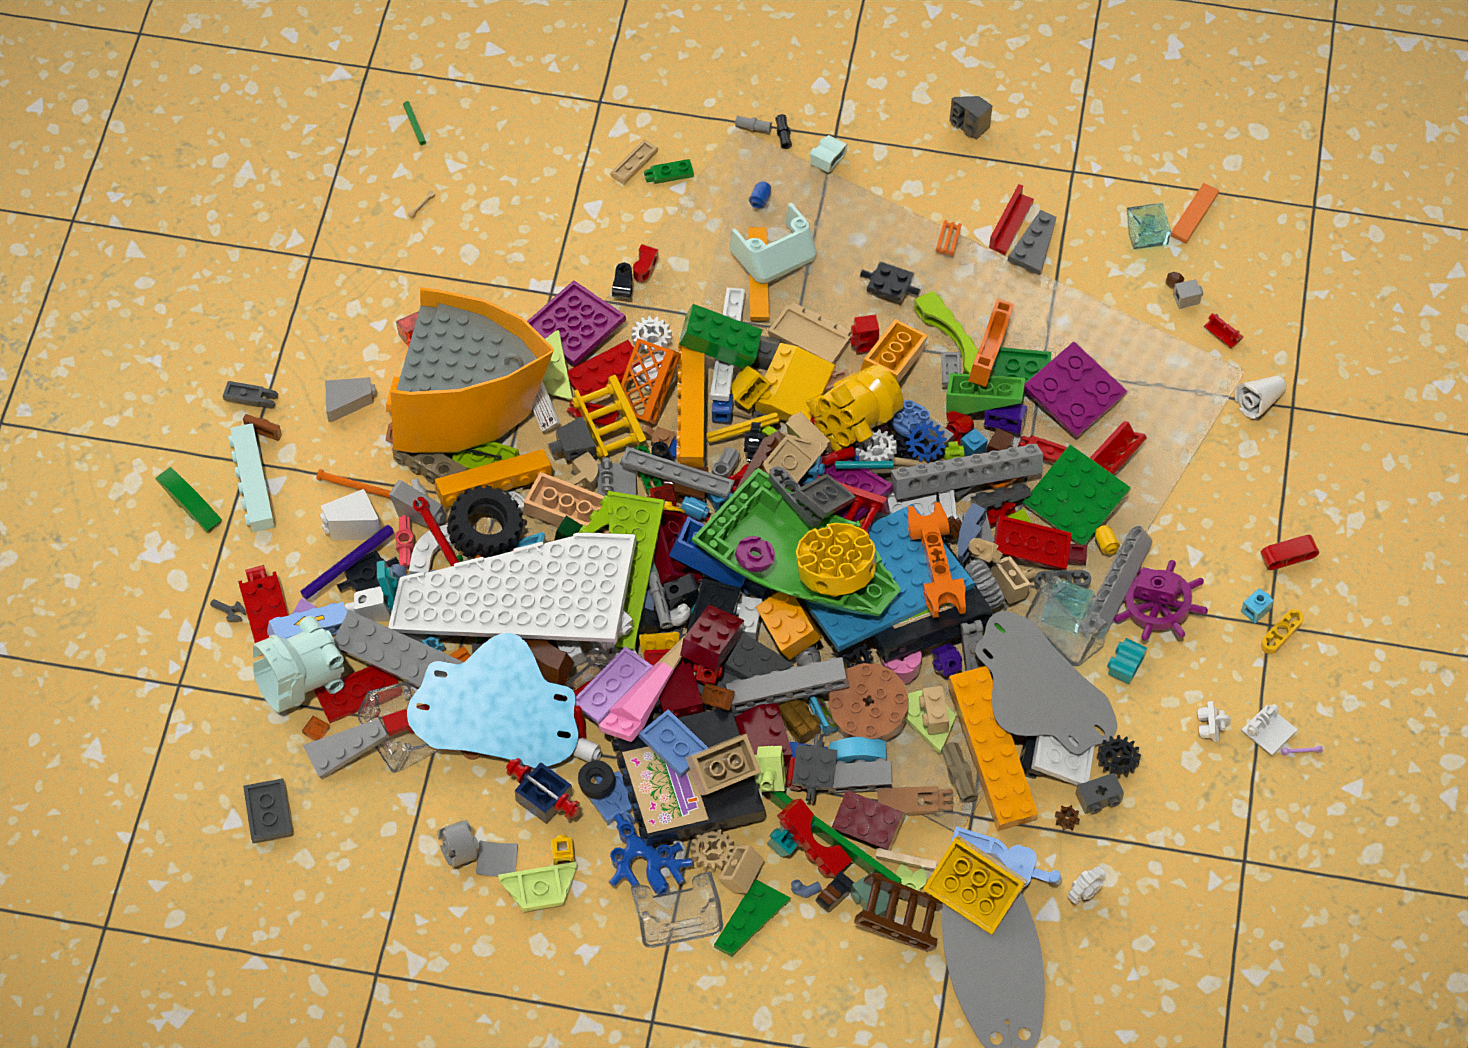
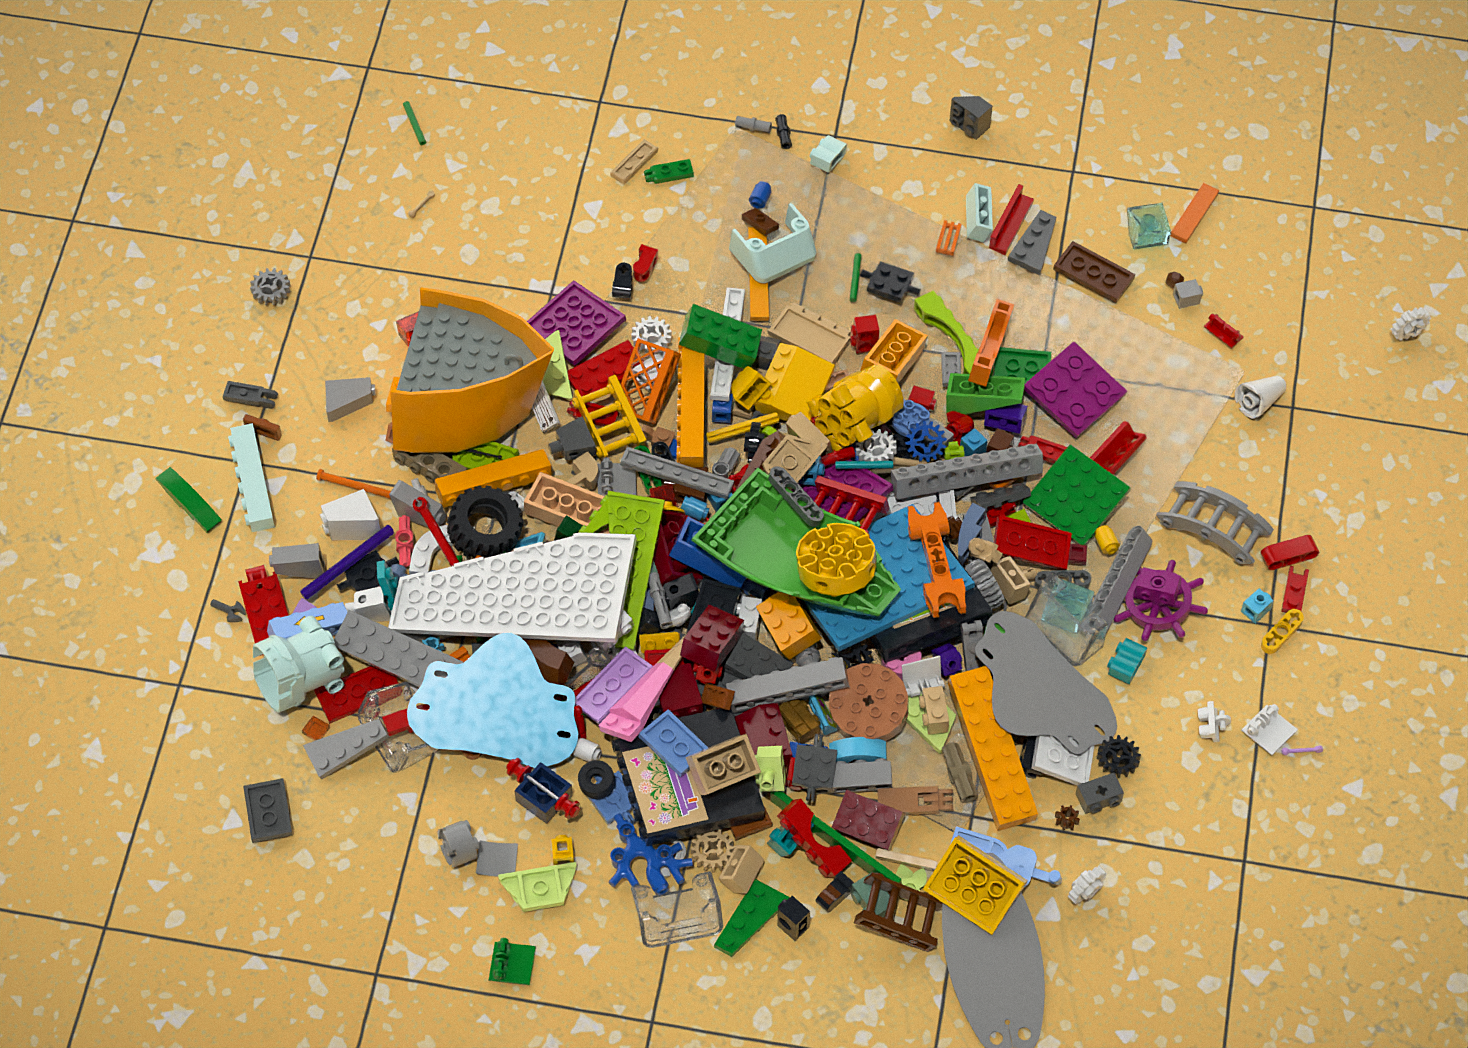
magenta tile [735,536,775,572] -> none
sand blue arm [791,879,822,898] -> none
dark grey plate [793,473,856,519] -> none
none -> light grey gear [250,268,291,305]
none -> light grey slope [269,543,325,579]
none -> green hinge [488,938,536,985]
none -> dark orange plate [729,807,773,840]
none -> reddish brown plate [742,208,779,236]
none -> black brick [777,896,810,941]
none -> green bar [849,253,862,302]
none -> white hinge [902,656,945,697]
none -> red brick [908,385,937,413]
none -> light aqua brick [966,183,993,242]
none -> reddish brown plate [1053,241,1135,303]
none -> light grey fence [1156,481,1274,564]
none -> red hinge [1281,565,1309,613]
none -> white gear [1391,307,1431,341]

